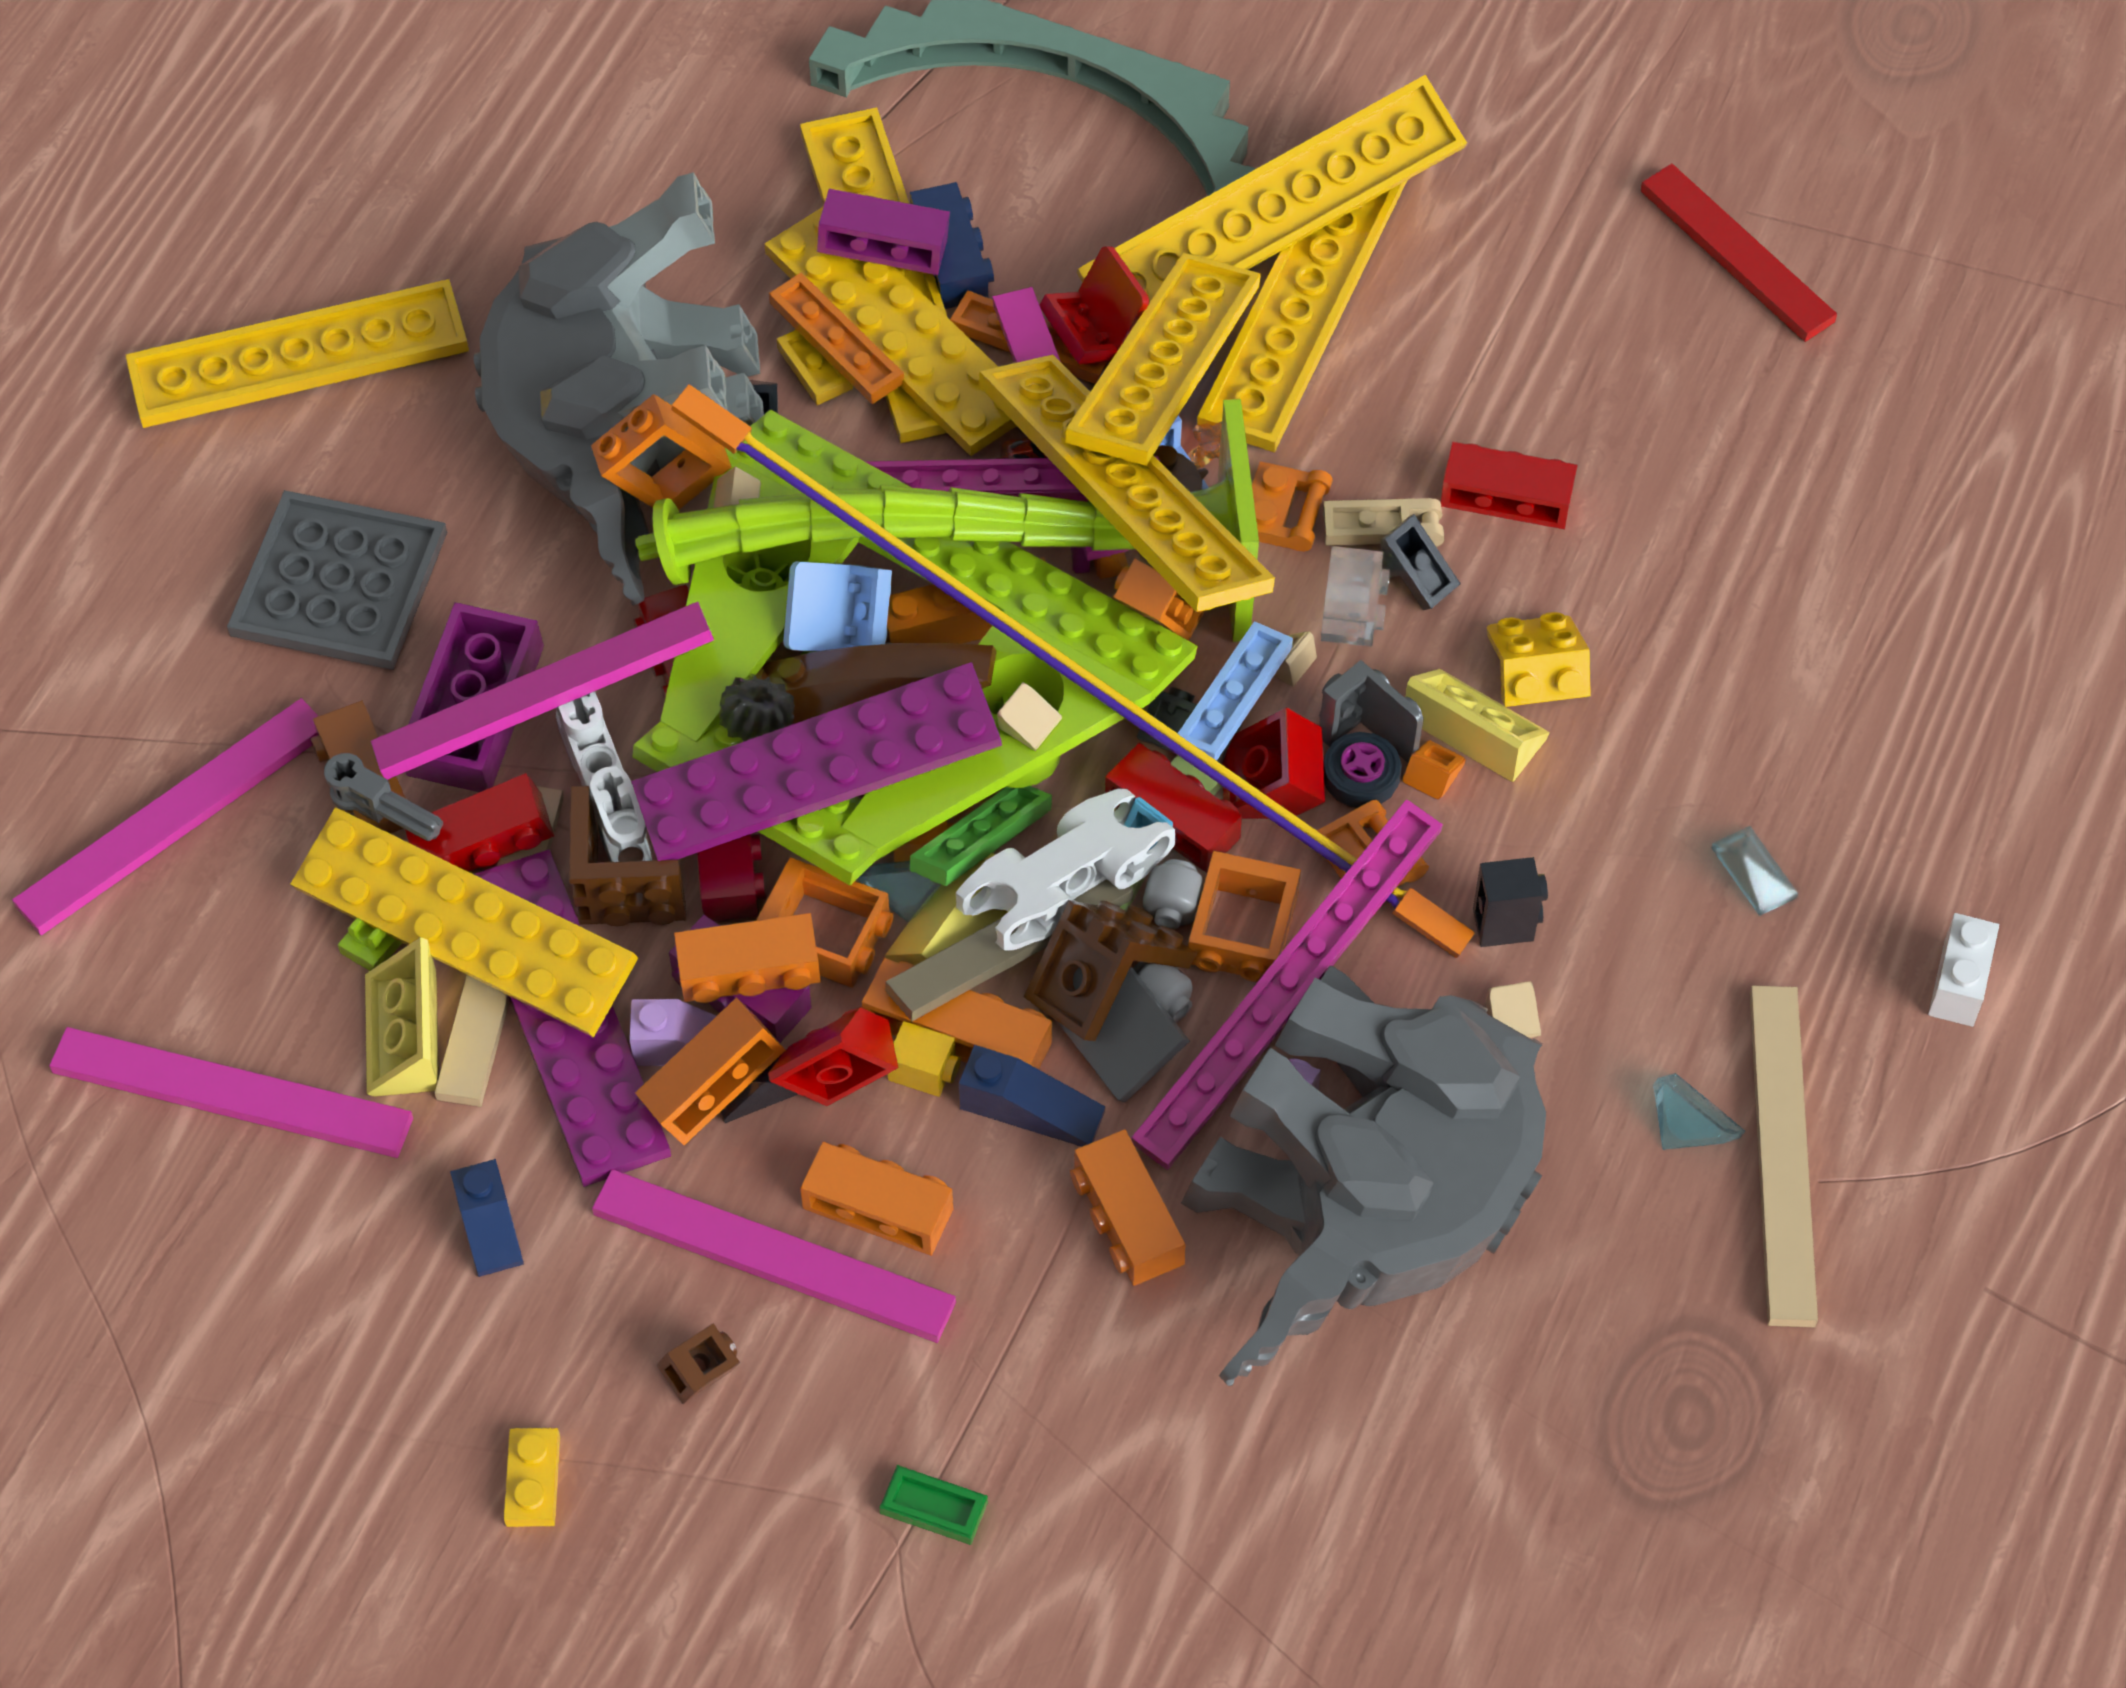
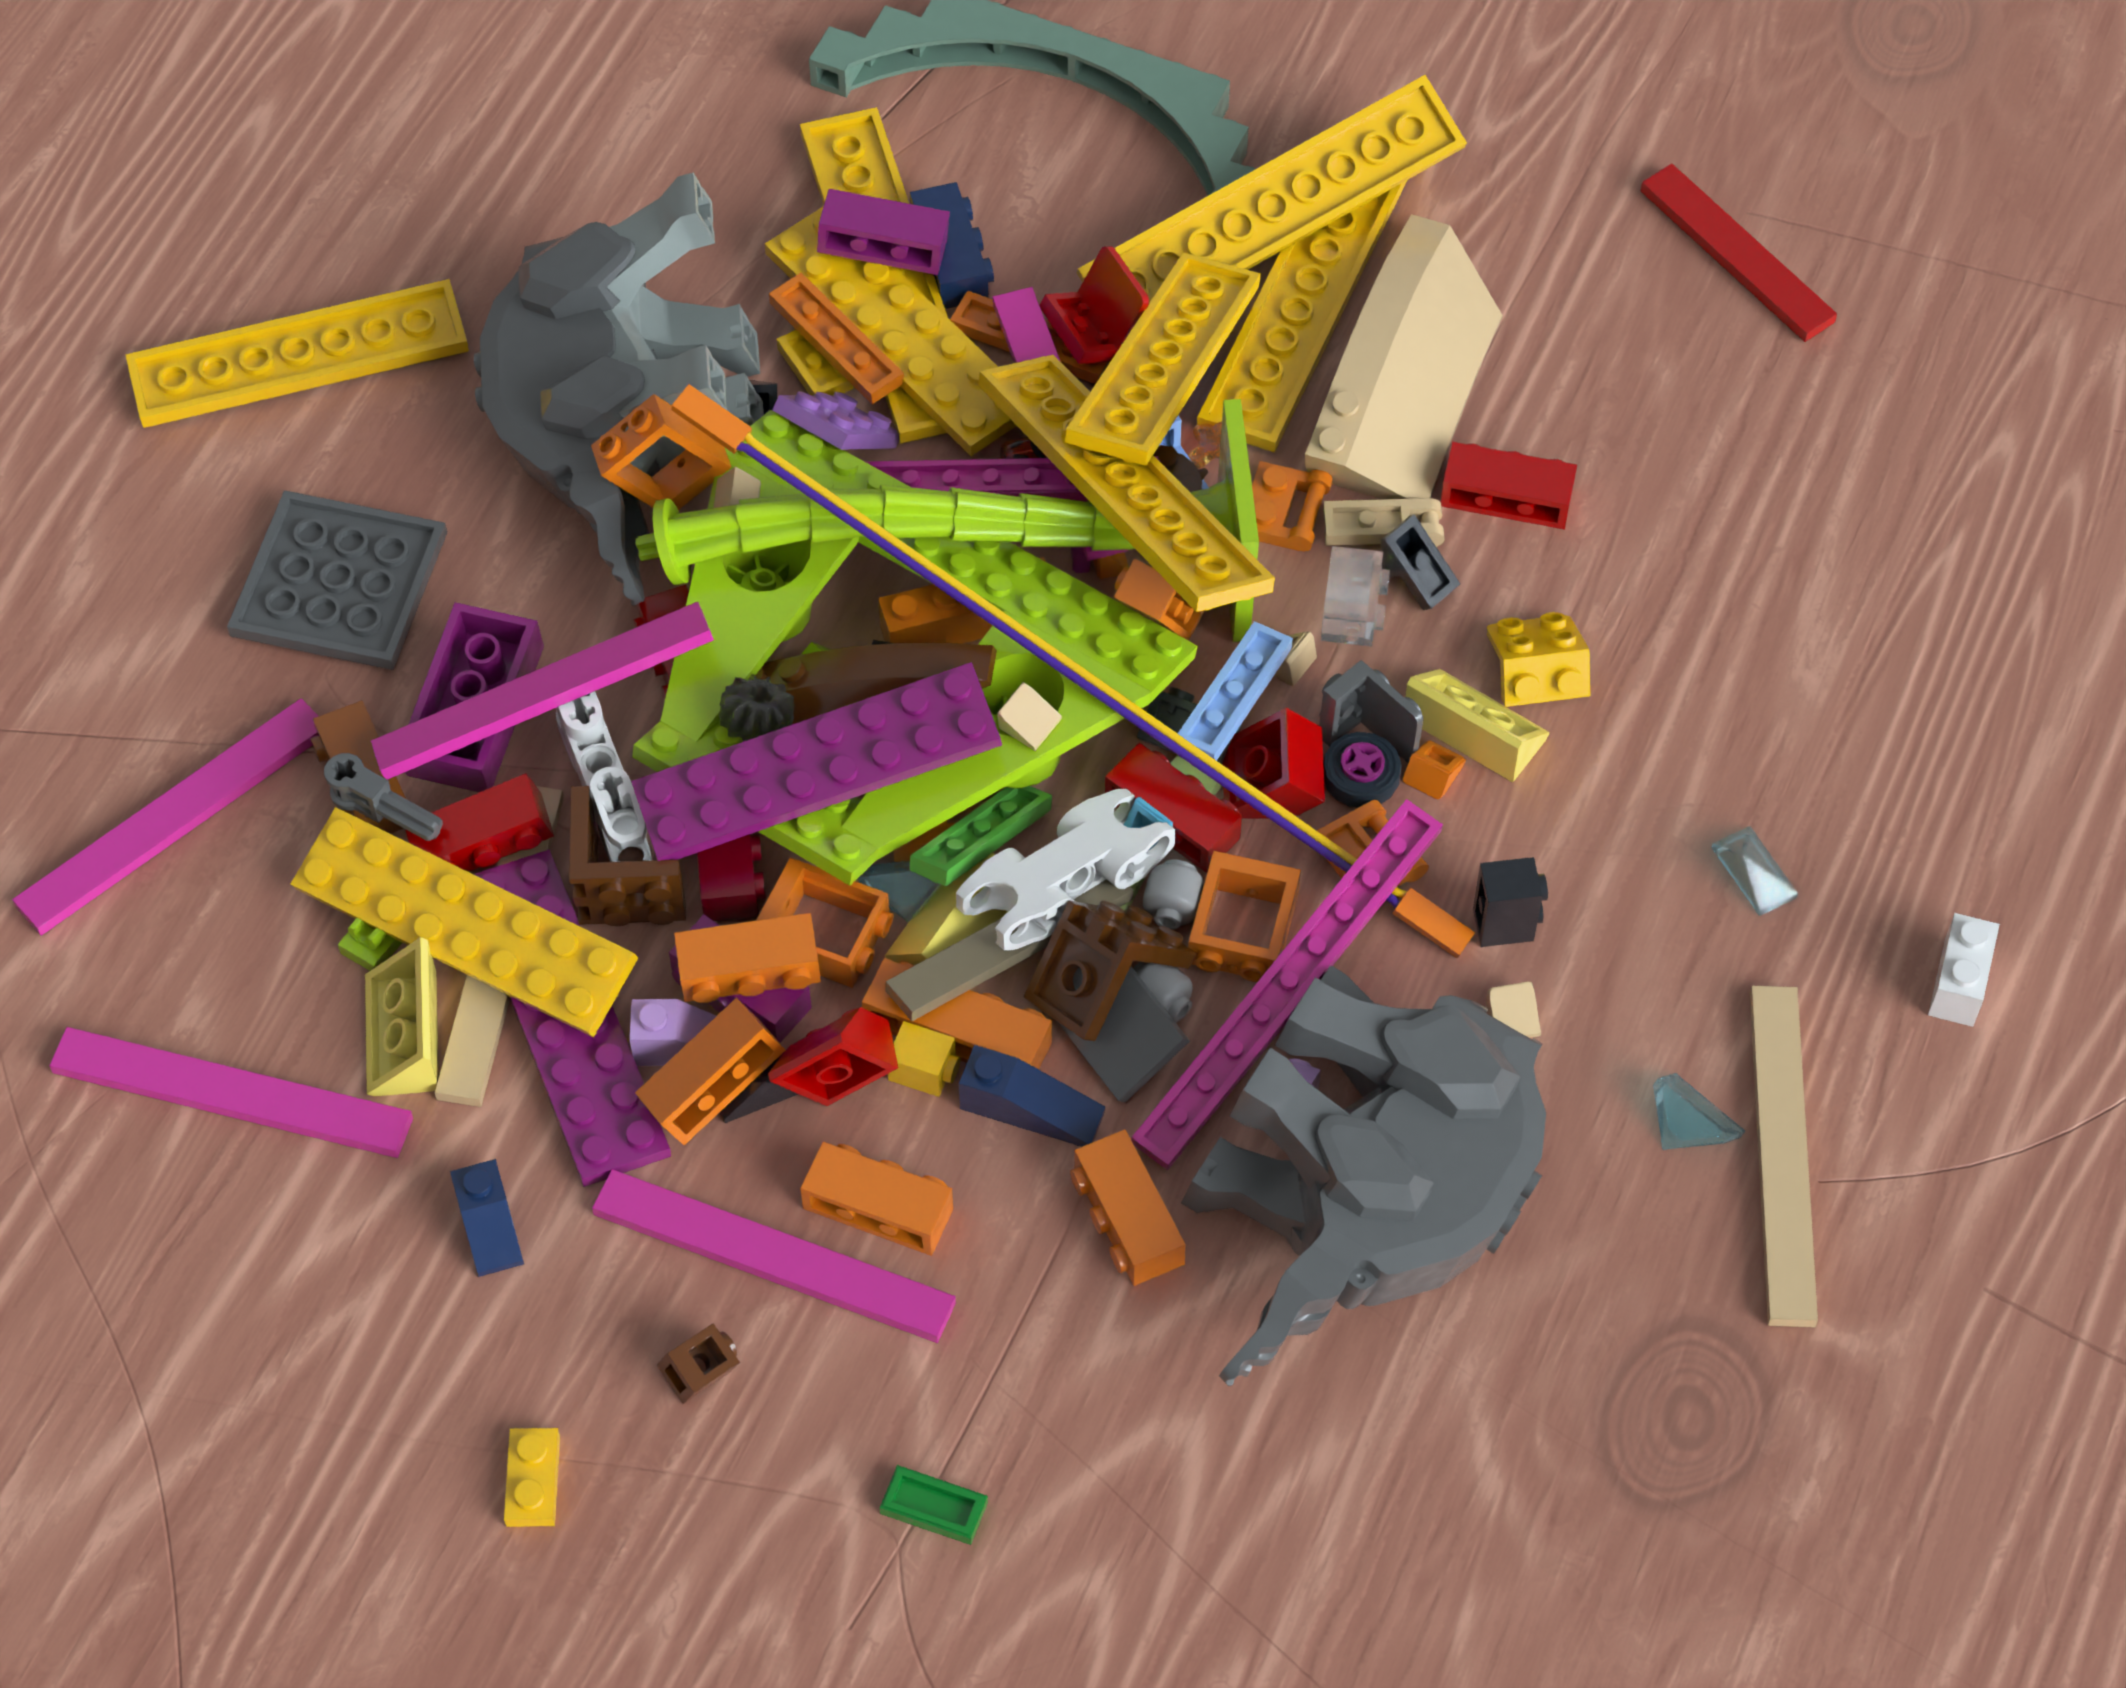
light blue bracket [783,561,892,651] -> none
none -> medium lavender plate [772,391,899,450]
none -> tan slope [1305,214,1503,499]

